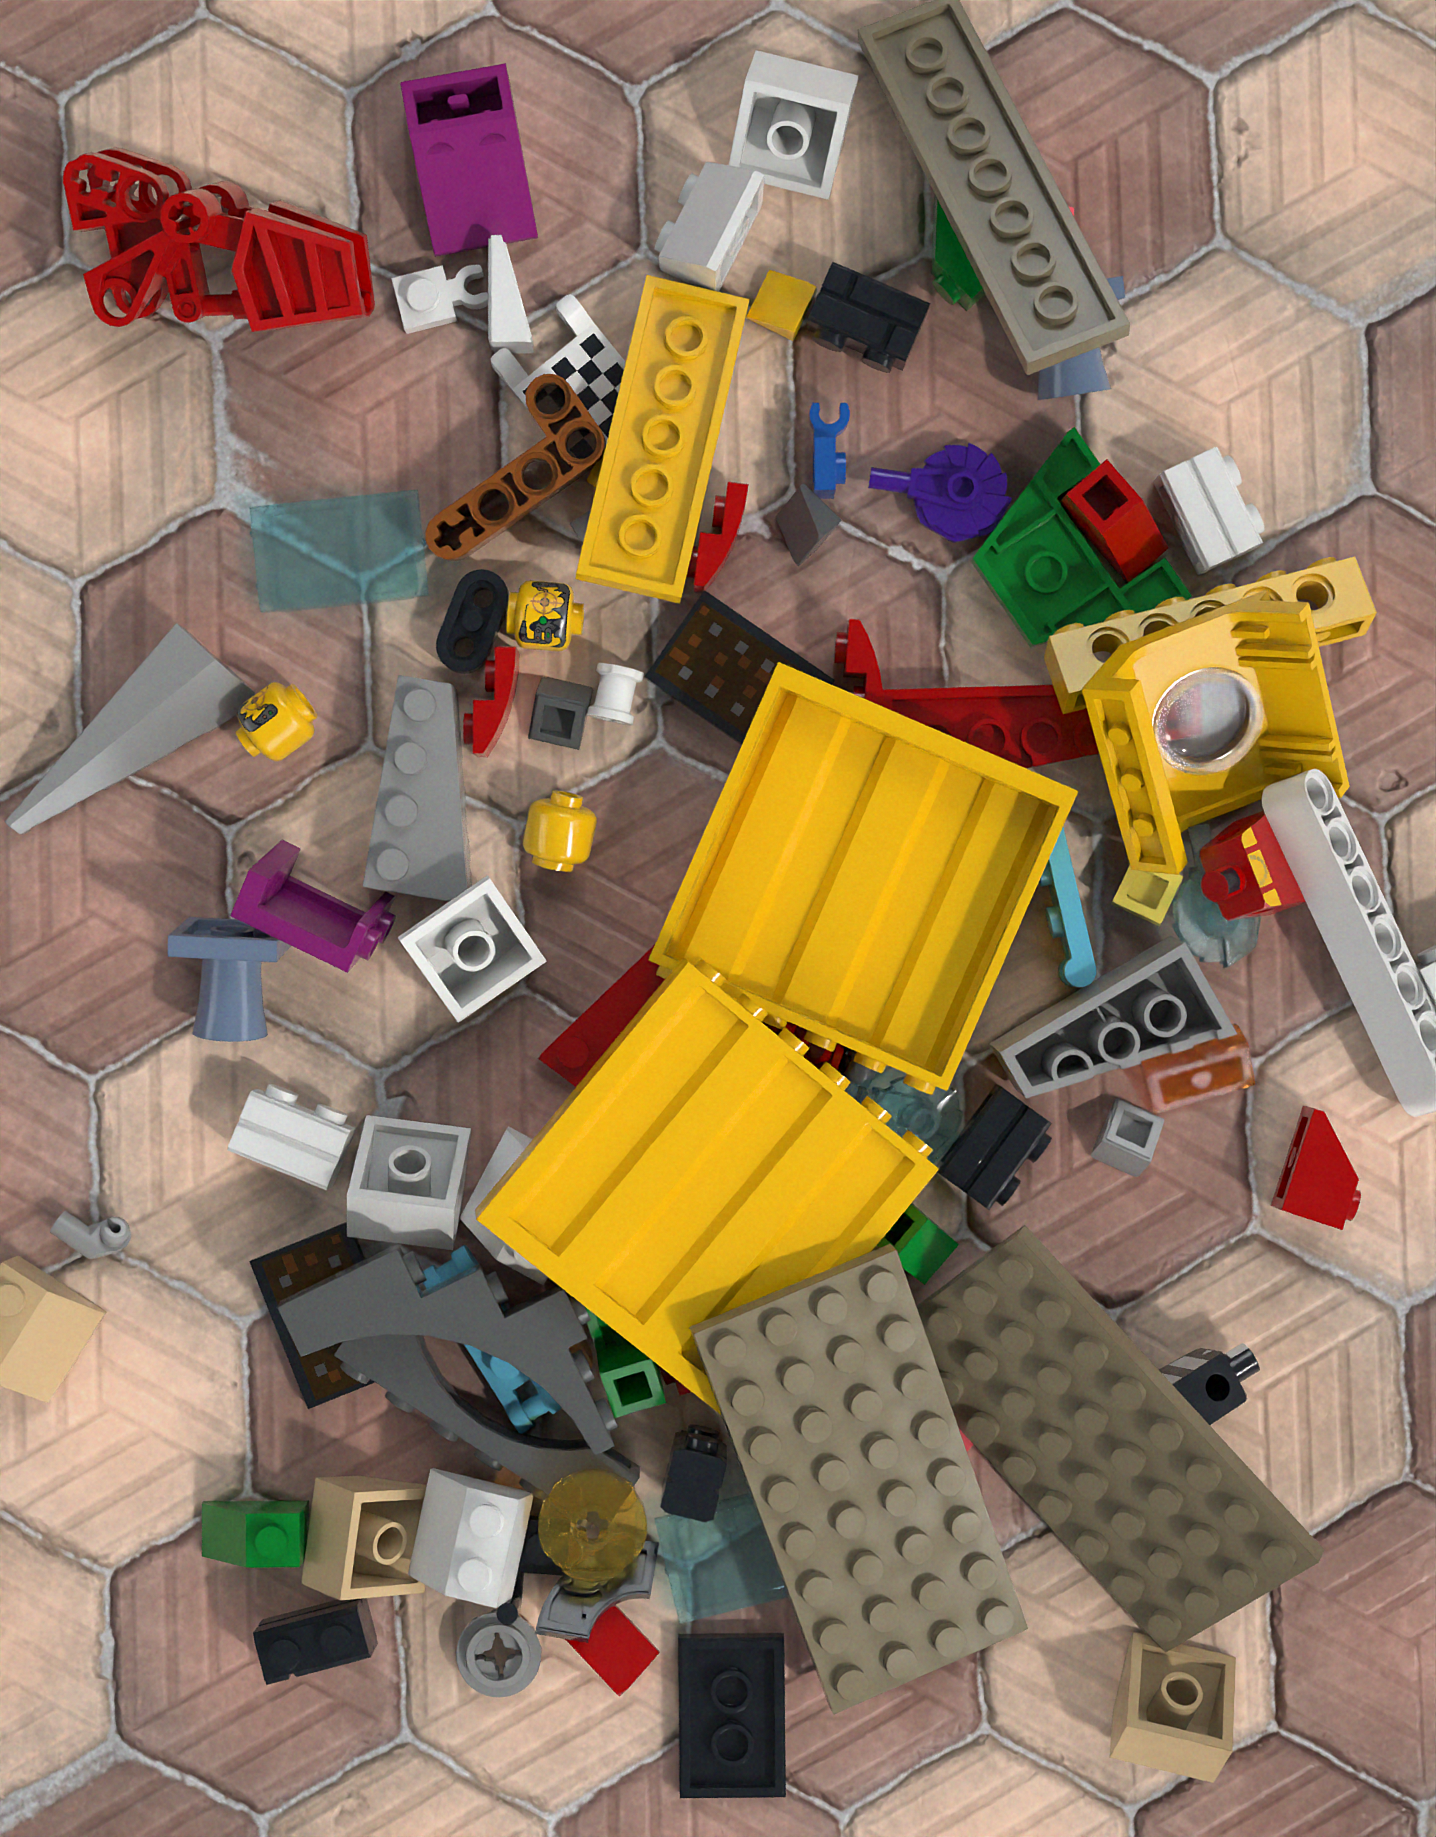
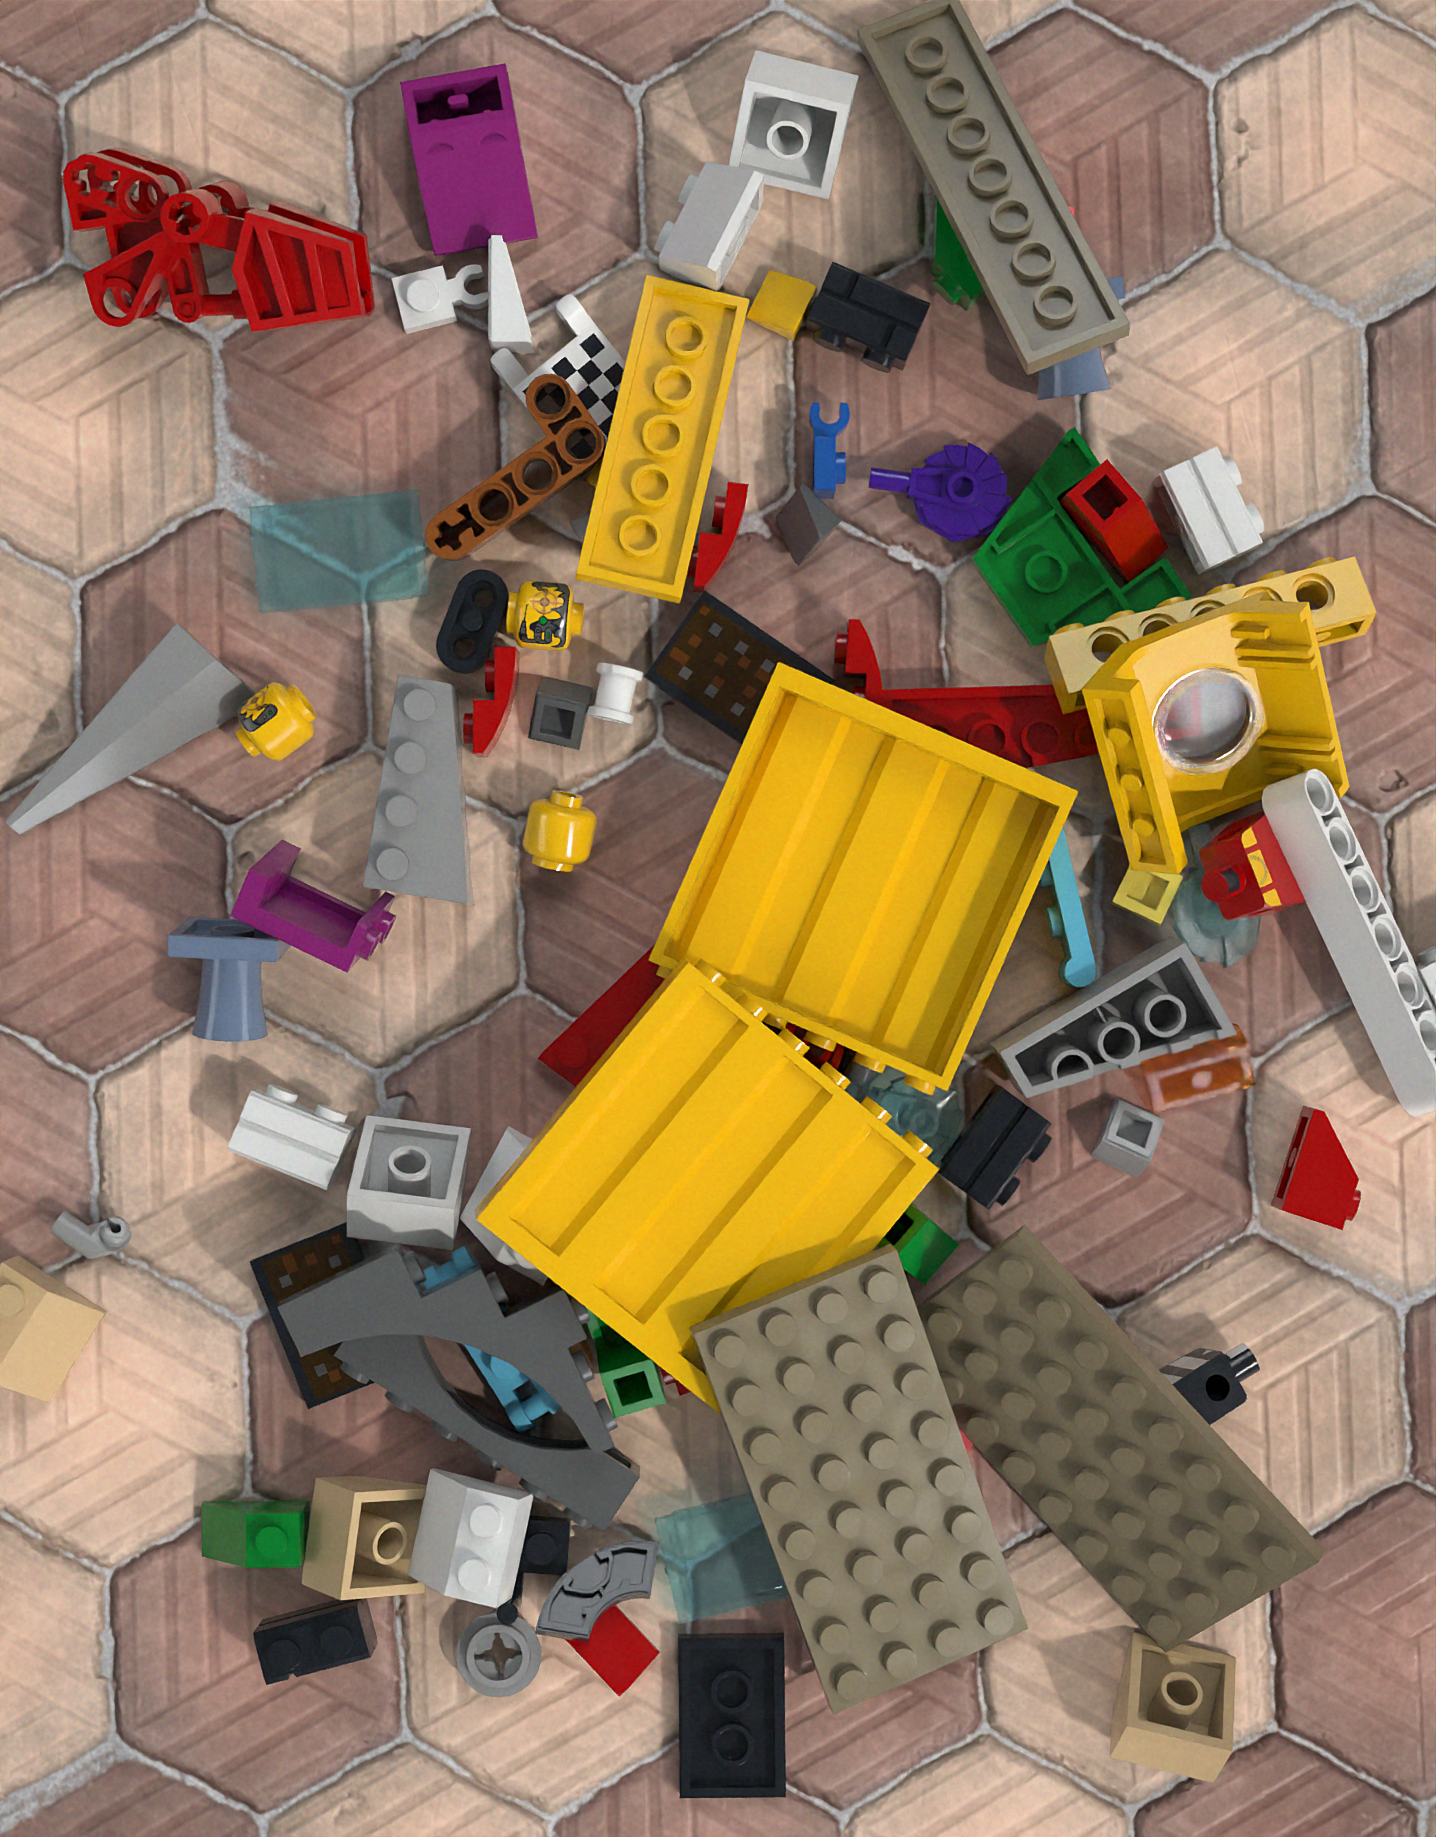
white slope [398,875,547,1023] -> none
clear yellow plate [538,1469,647,1582] -> none
black brick [660,1424,727,1523] -> none

